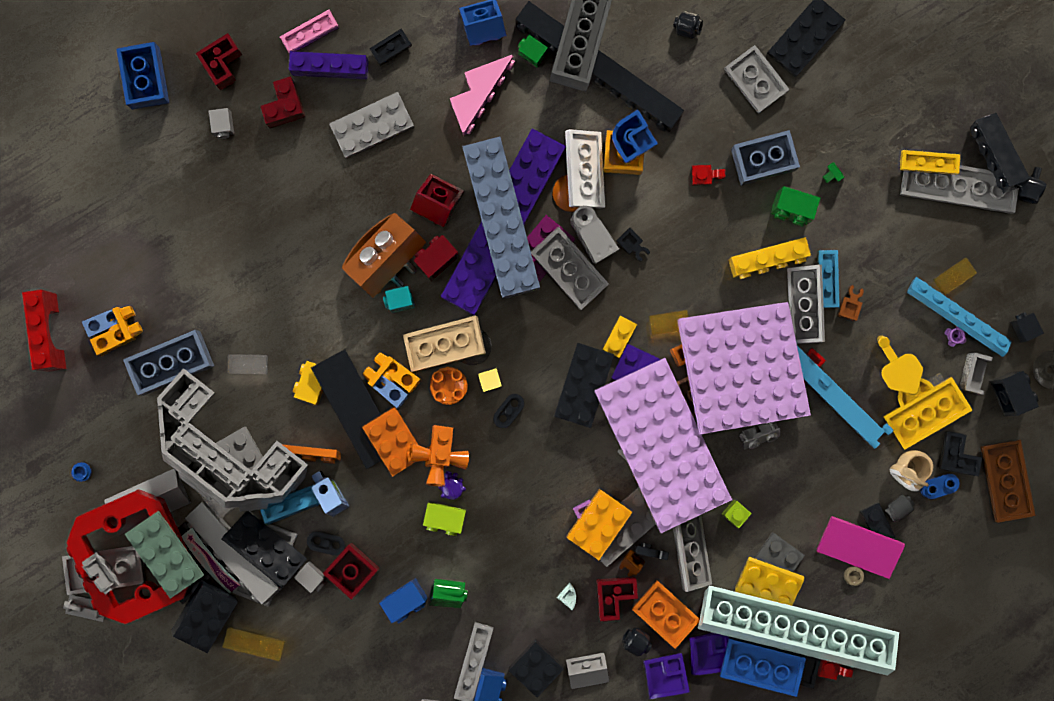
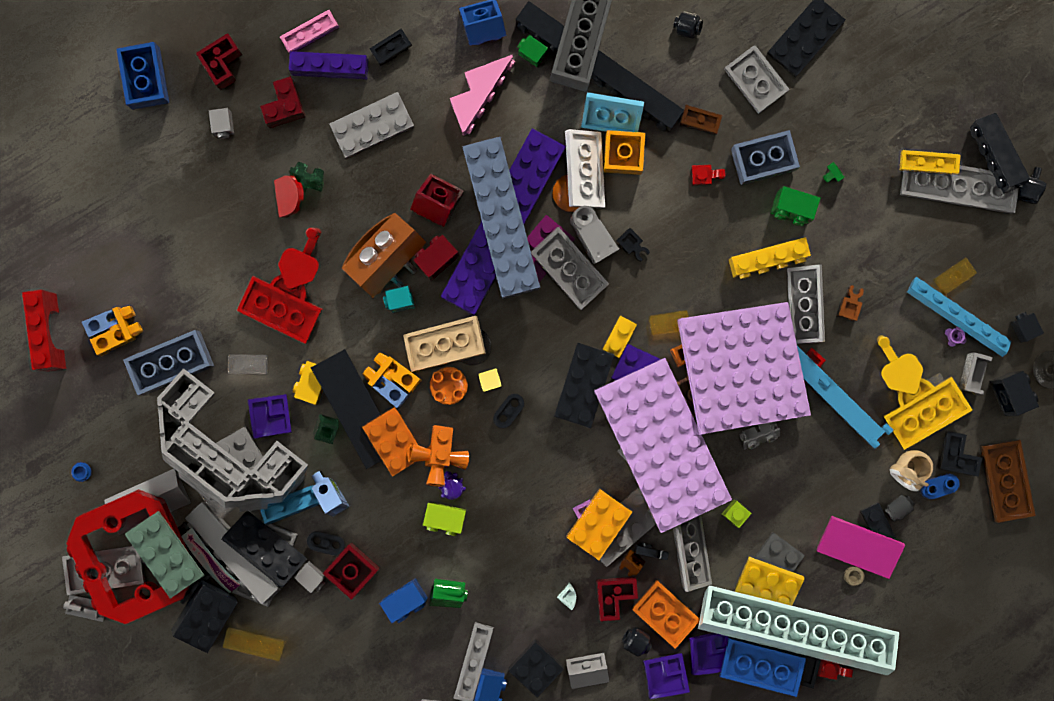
light grey hinge [82,552,120,594] -> none
orange plate [282,444,341,464] -> none
blue brick [612,110,658,164] -> none
dark azure plate [817,250,839,308] -> none
none -> red plate [237,228,323,344]
none -> dark purple plate [248,394,292,439]
none -> red tile [274,176,304,218]
none -> clear green hips [289,162,324,194]
none -> clear green brick [313,414,339,444]
none -> medium azure plate [581,92,644,132]
none -> reddish brown plate [680,105,722,135]

